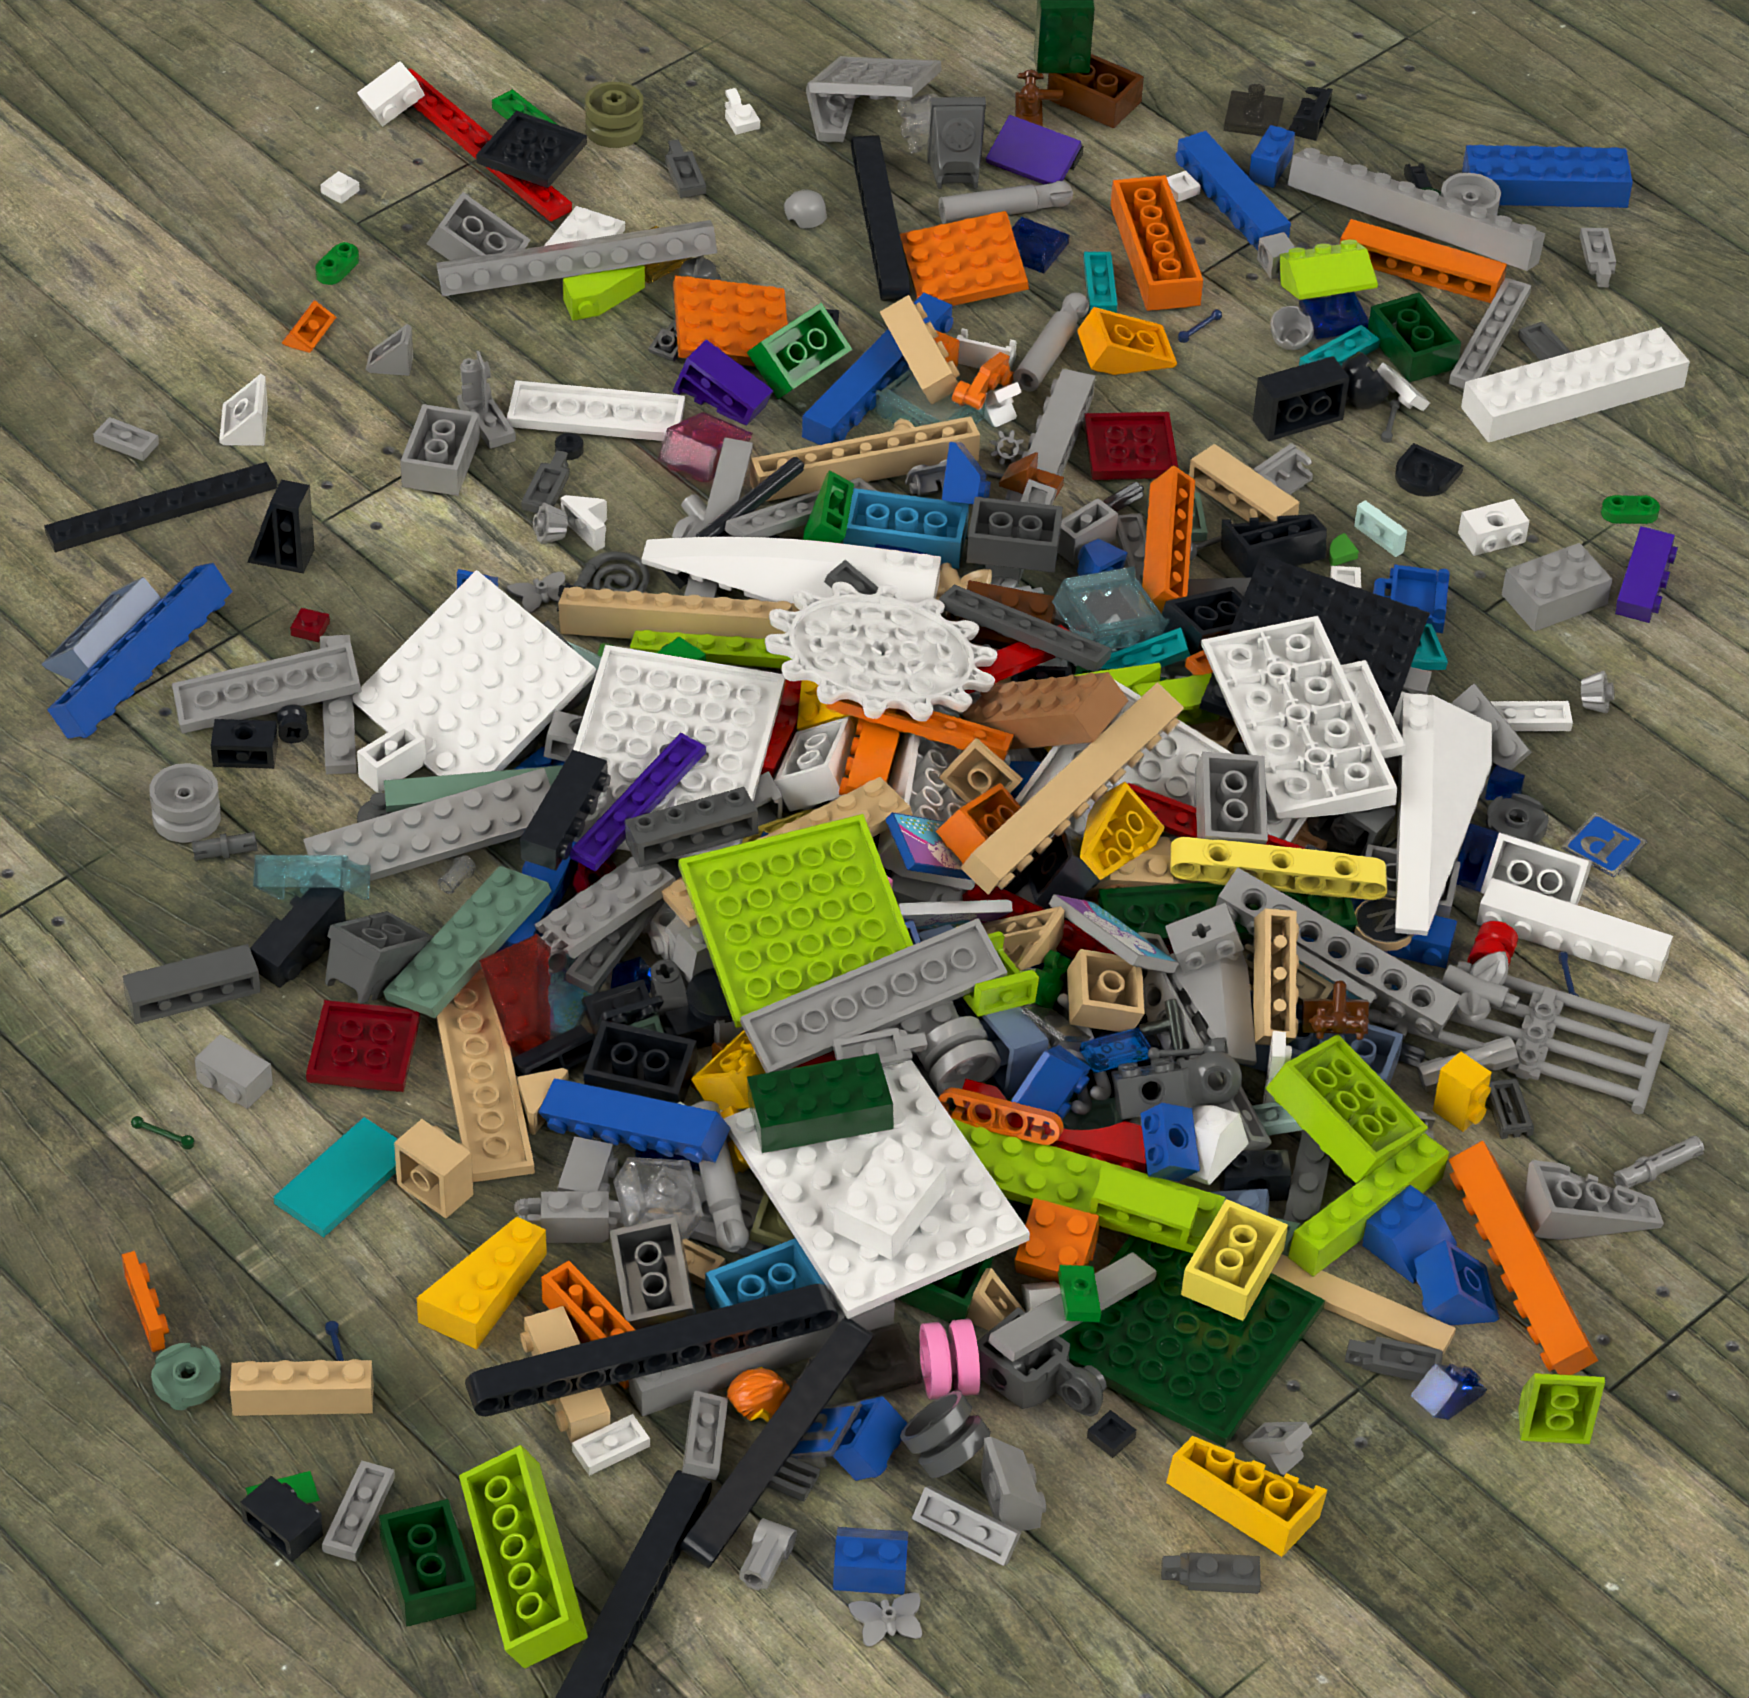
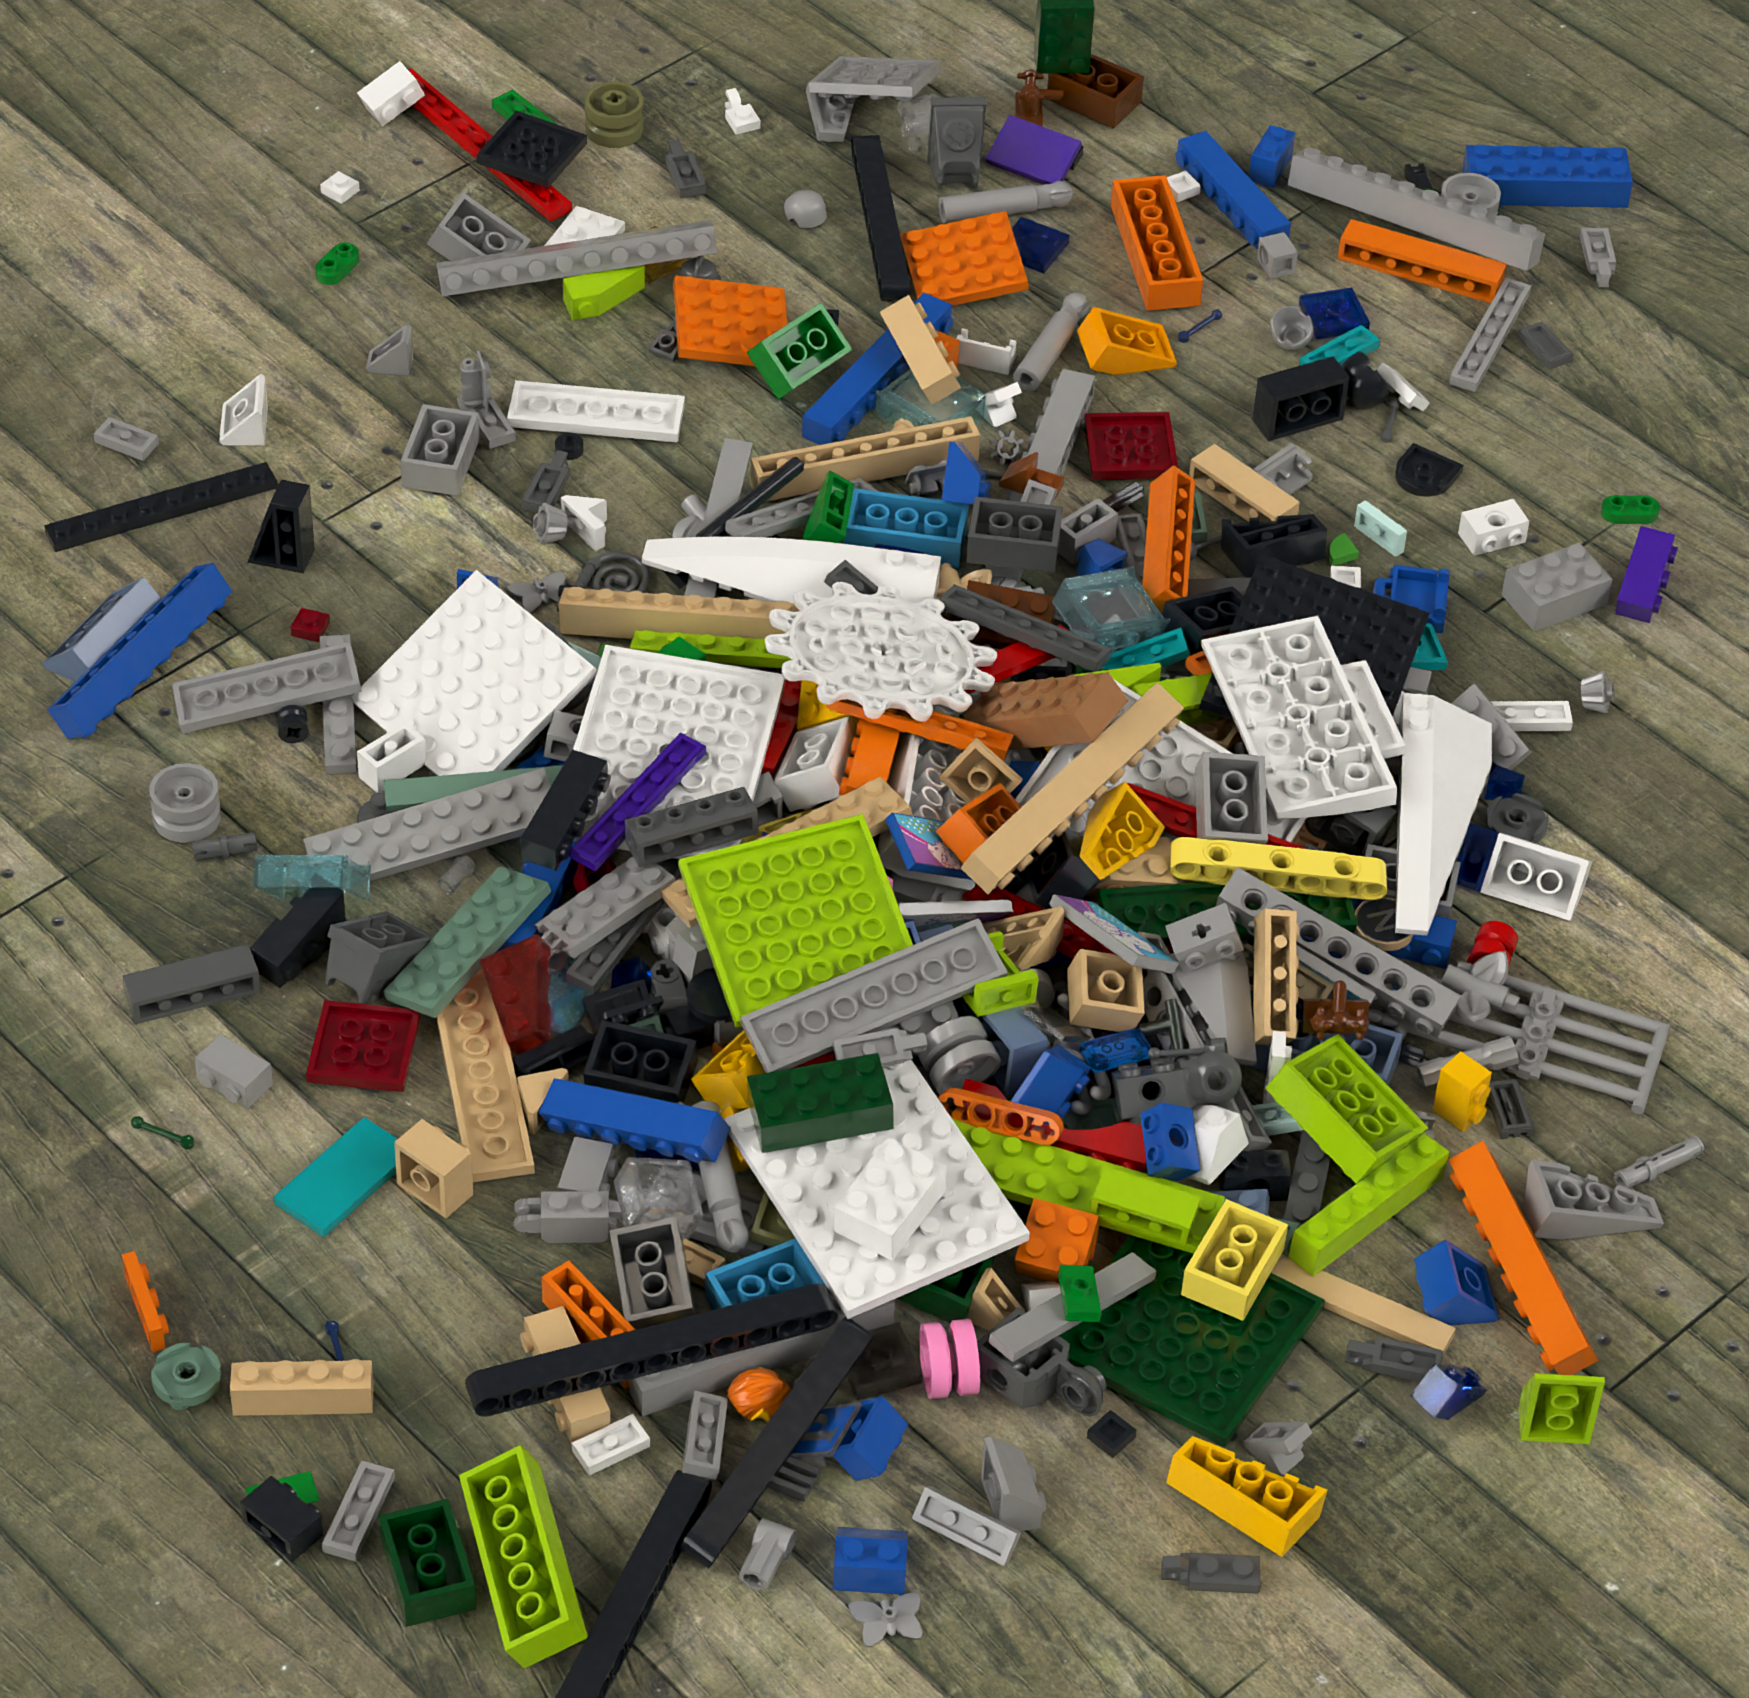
black brick [210,719,278,769] -> none
orange slope [282,300,337,353] -> none
yellow wedge [416,1217,547,1350] -> none
clear pink slope [658,412,753,482] -> none
dark purple wedge [672,339,773,426] -> none
dark grey wheel [900,1391,991,1478] -> none
orange plate [952,352,1014,410] -> none
green plate [1034,950,1071,1011] -> none
teal plate [1083,252,1118,313] -> none
clear smoke tile [1223,84,1284,137] -> none
lime slope [1279,239,1378,300] -> none
black hinge [1289,87,1333,141] -> none
blue slope [1362,1185,1457,1284] -> none
dark green brick [1368,292,1461,383] -> none
white brick [1461,327,1690,443] -> none
white brick [1476,878,1673,983] -> none
dark blue hinge [1558,952,1579,996] -> none
piece [1561,812,1647,878] -> none

